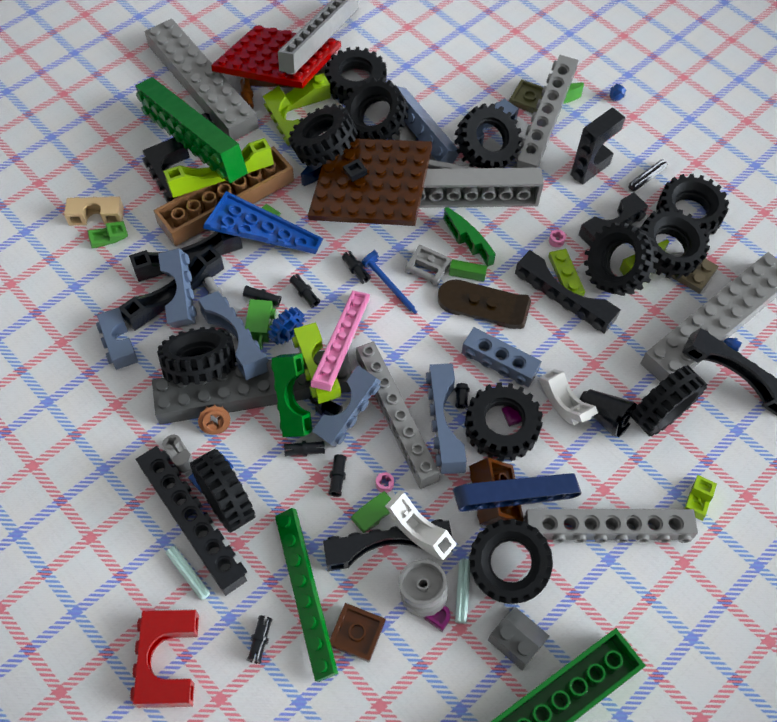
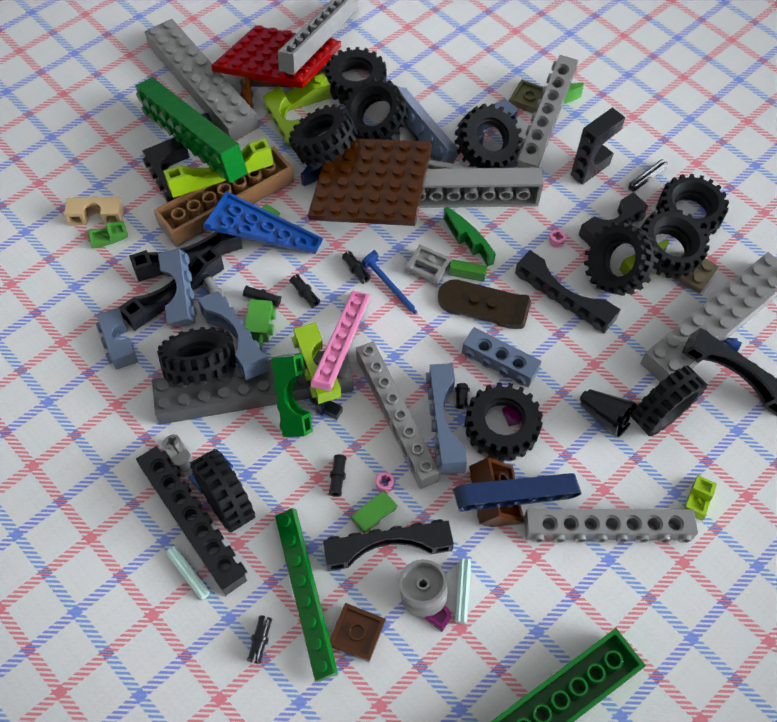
red arch [130,610,199,708] -> none
nougat gear [198,404,230,435] -> none
blue gear [268,307,305,345] -> none
black pin [284,441,325,457] -> none
sand blue arch [312,365,381,447] -> none
black plate [343,159,368,182] -> none
white arch [385,491,456,560] -> none
black tyre [469,519,553,604] -> none
dark grey slope [488,607,550,670] -> none
white arch [538,369,598,425] -> none
lime plate [548,249,585,296] -> none
blue plate [610,84,626,101] -> none

